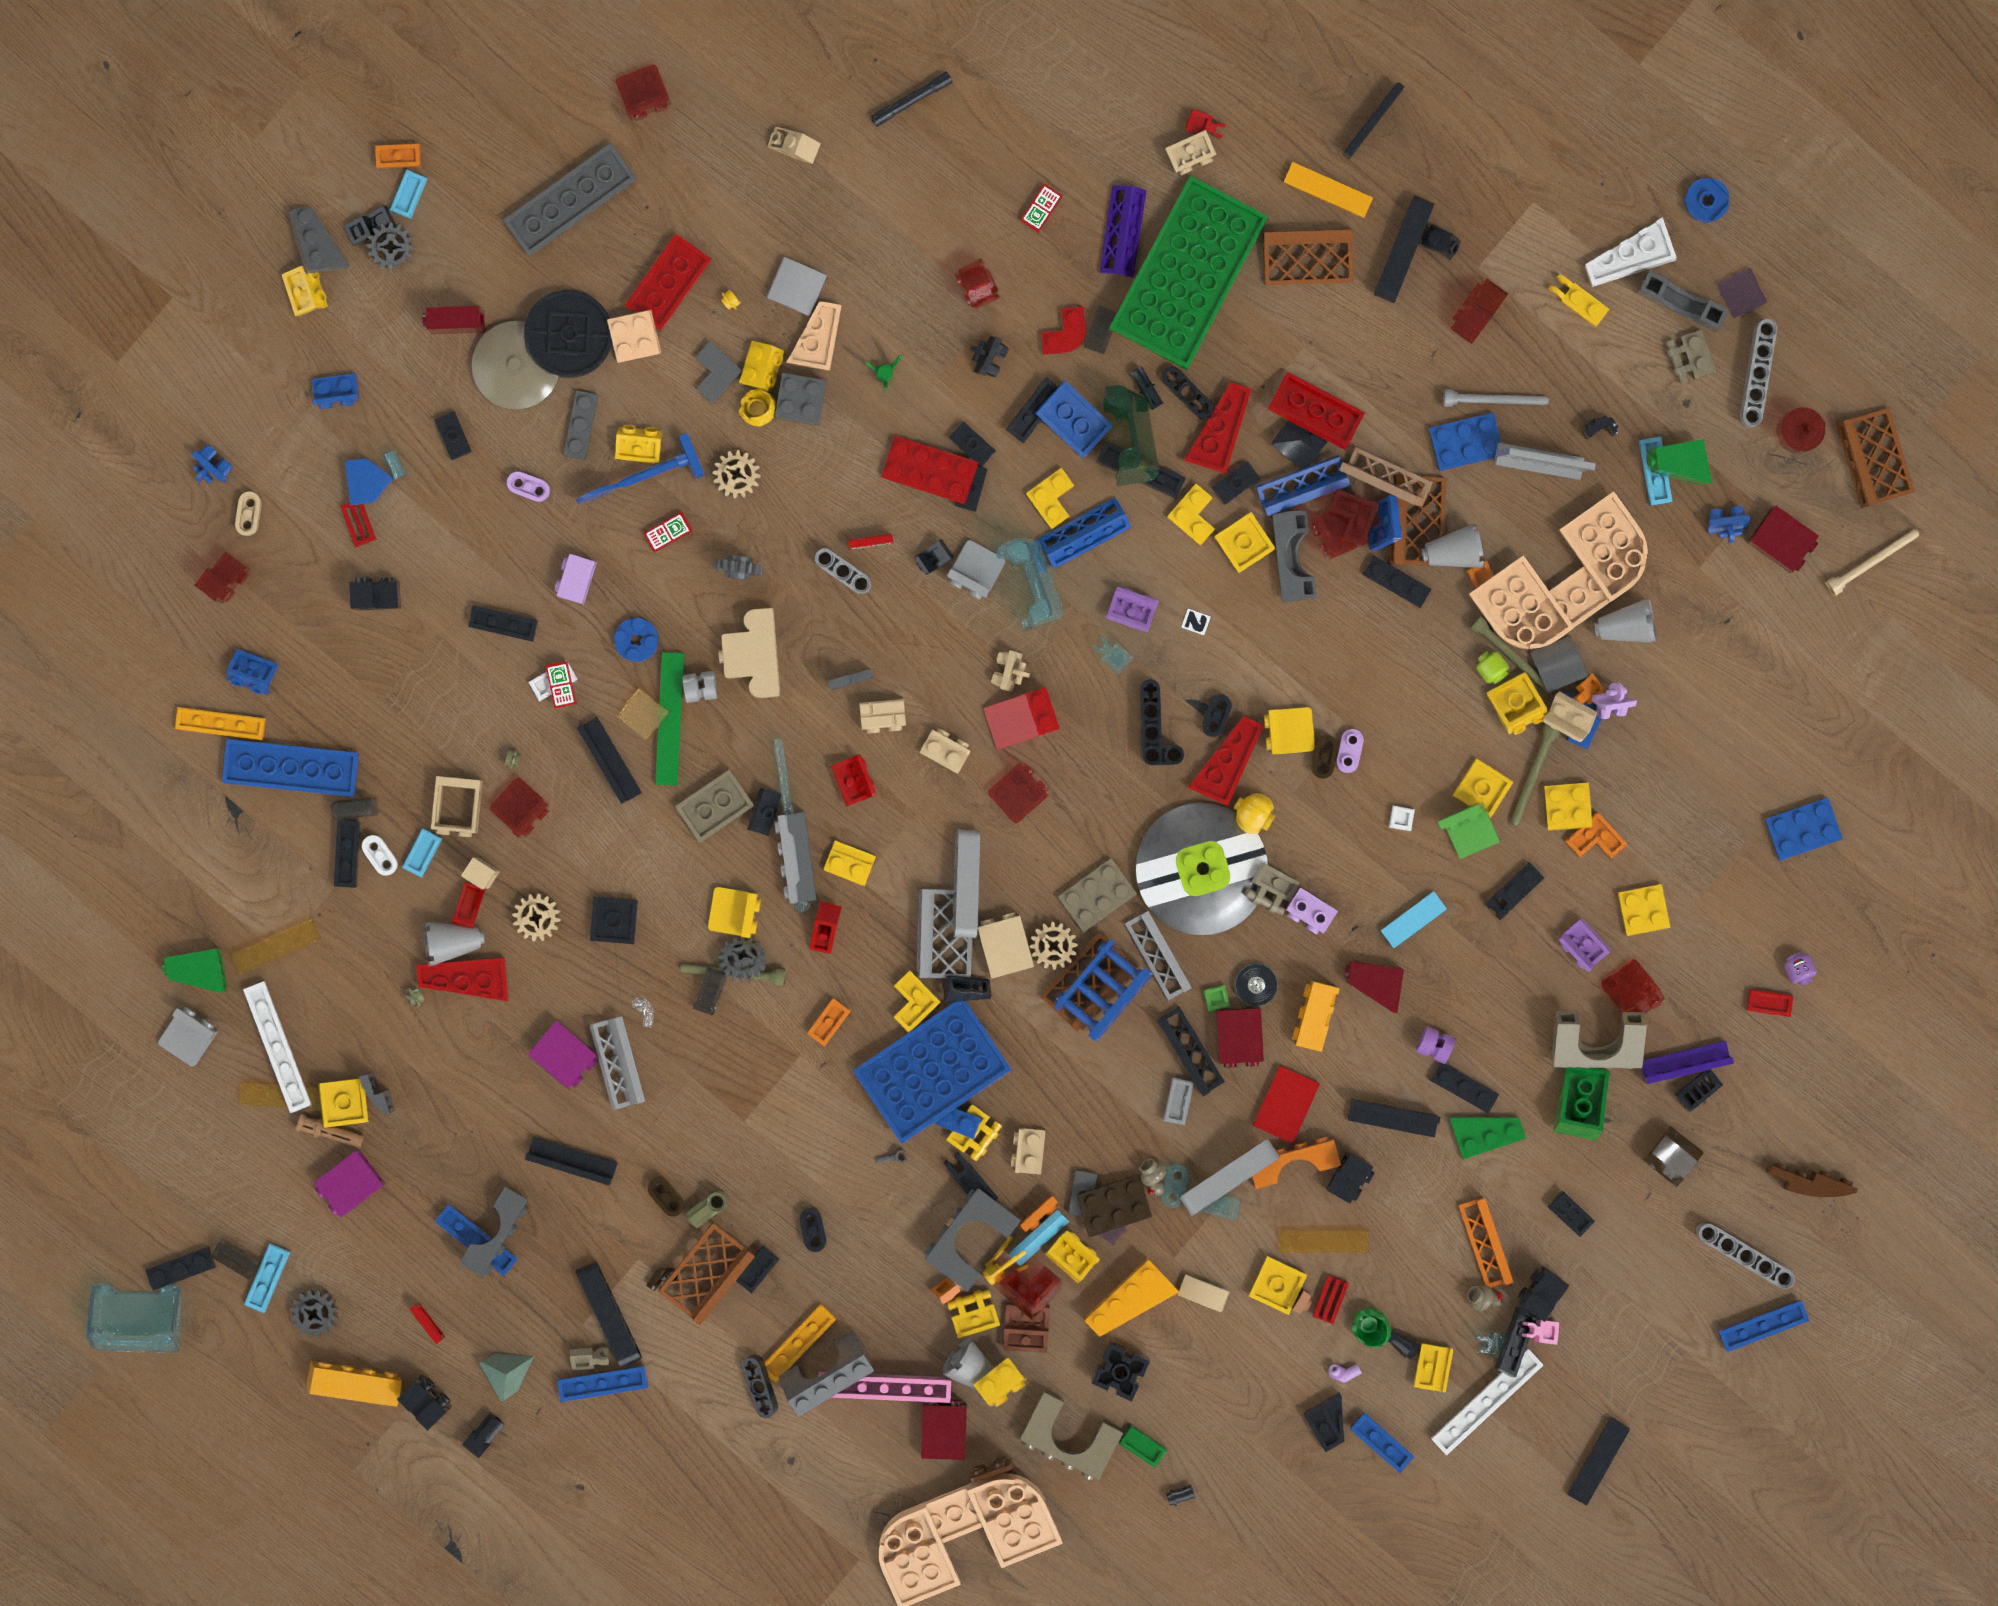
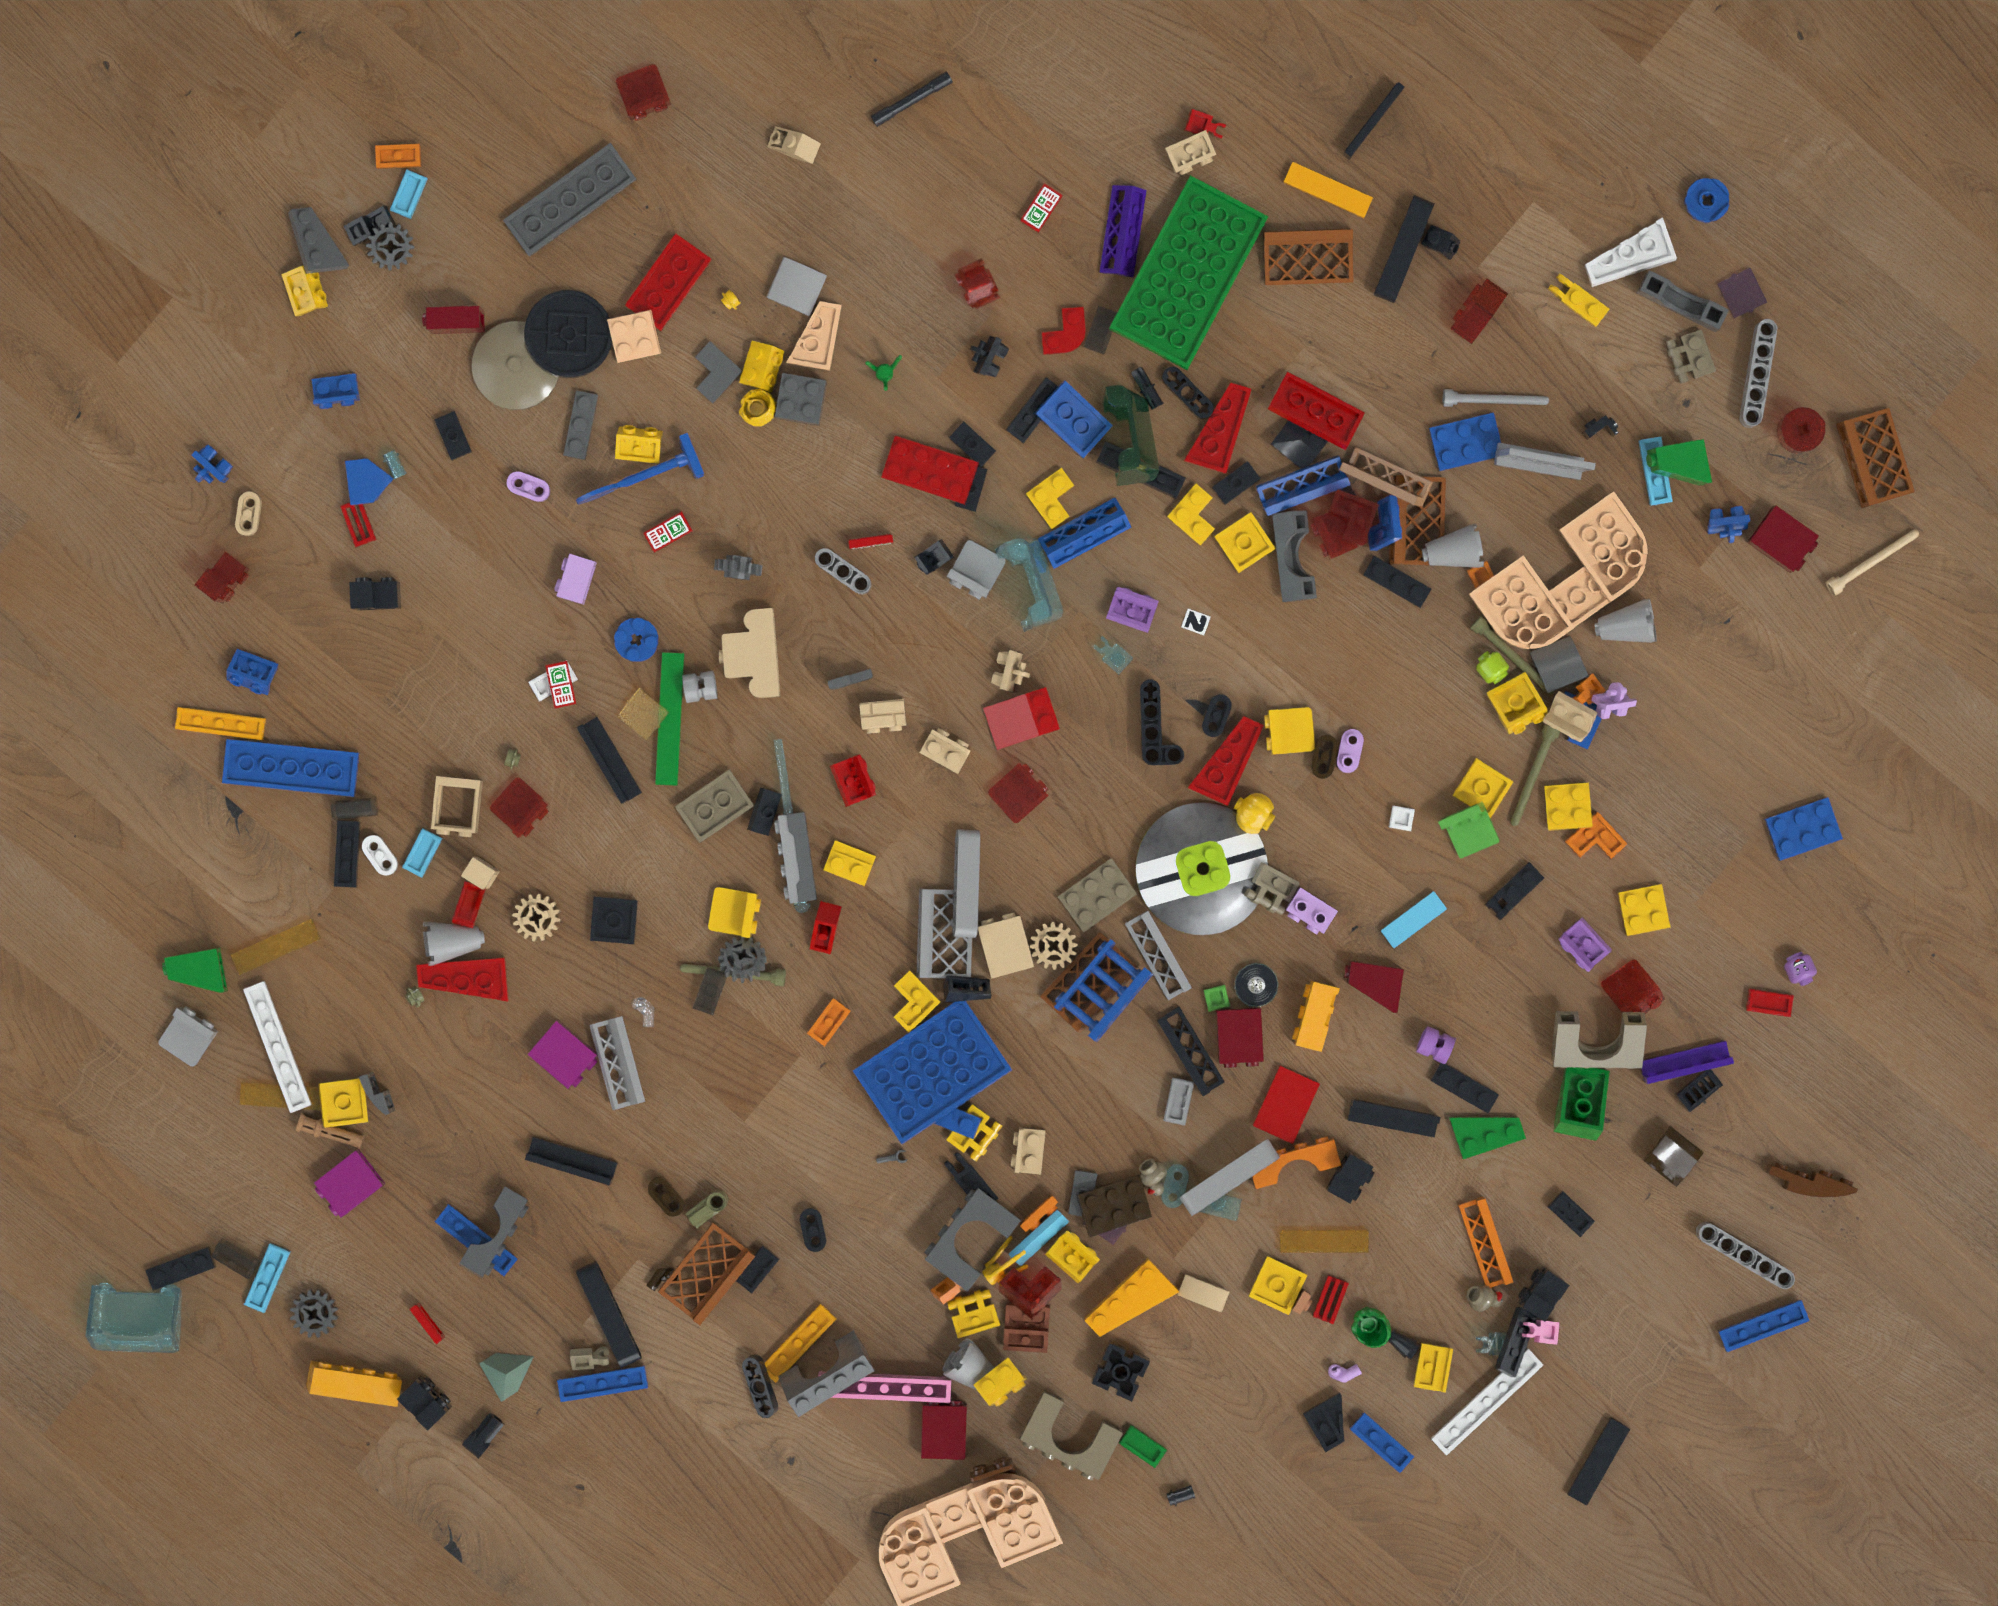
black plate [468,606,538,642] -> none
tan gear [713,450,761,499] -> none

